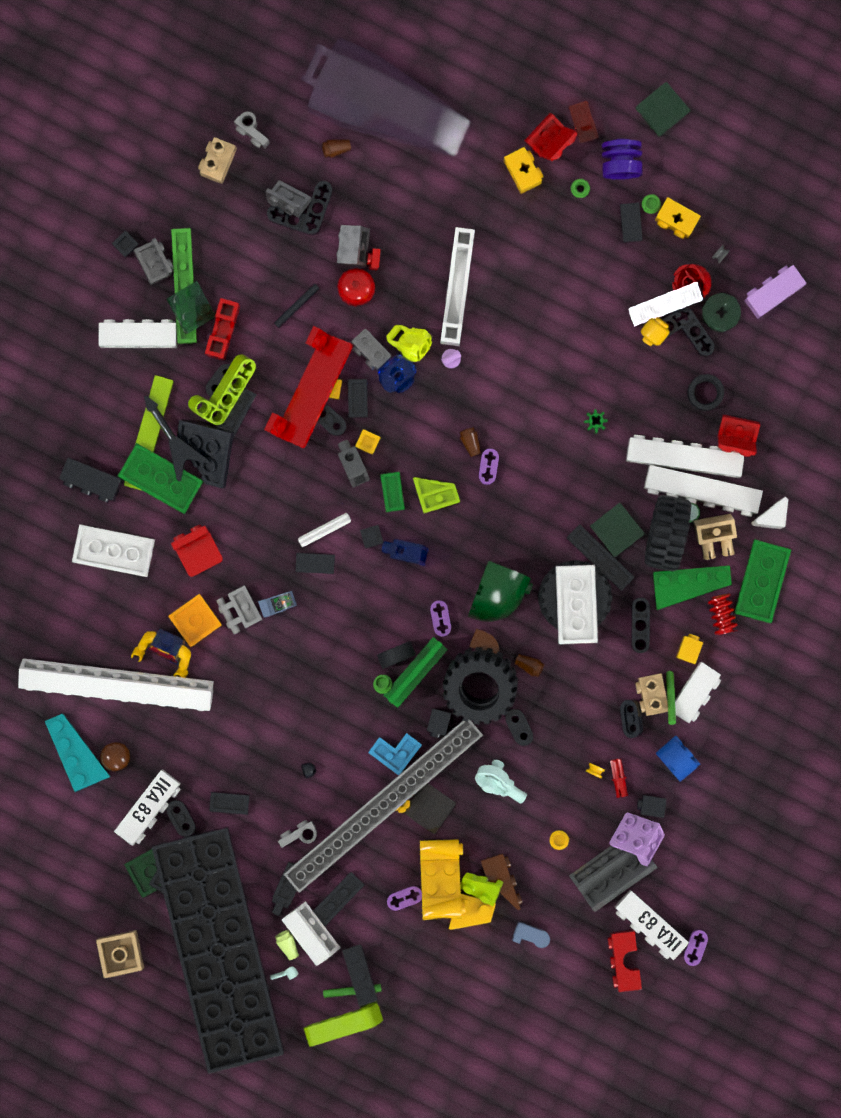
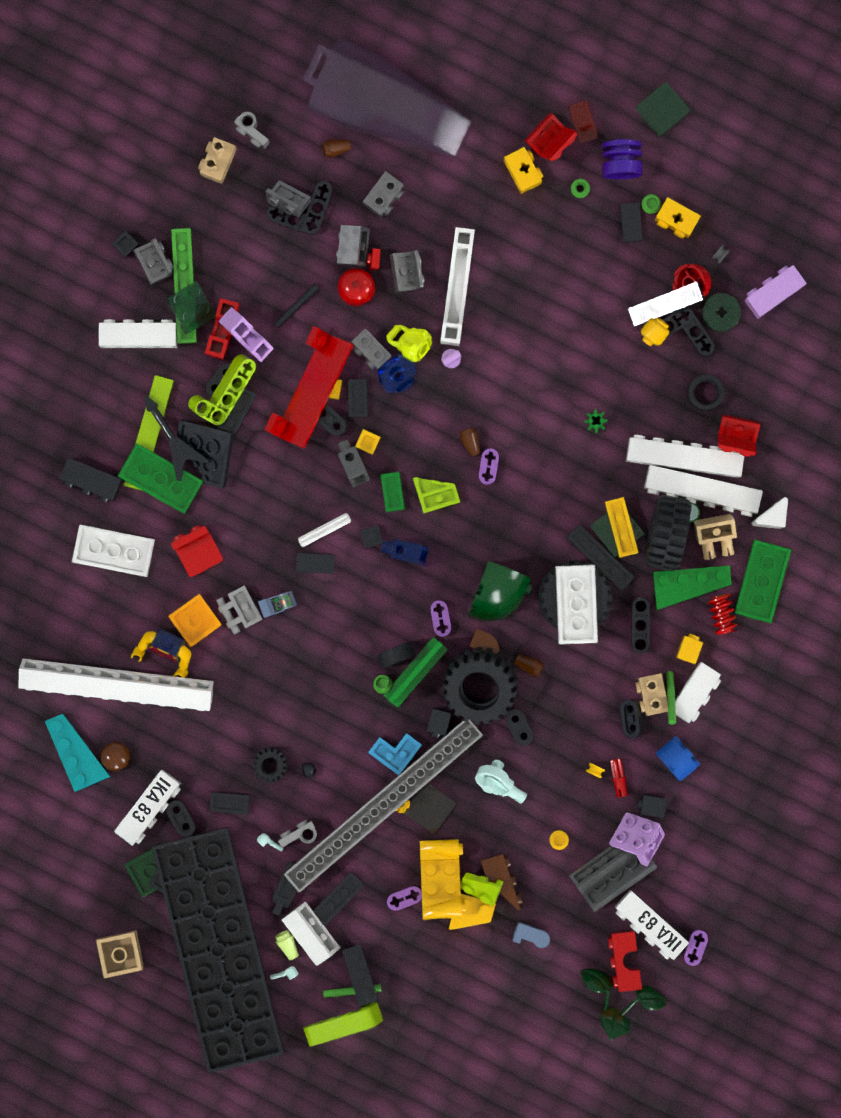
none -> lavender arch [219,307,274,362]
none -> black tyre [252,748,288,783]
none -> light aqua hand [257,833,284,852]
none -> flat silver brick [363,171,405,218]
none -> flat silver bracket [390,250,424,293]
none -> dark green plant [580,969,667,1040]
none -> yellow plate [605,497,638,558]

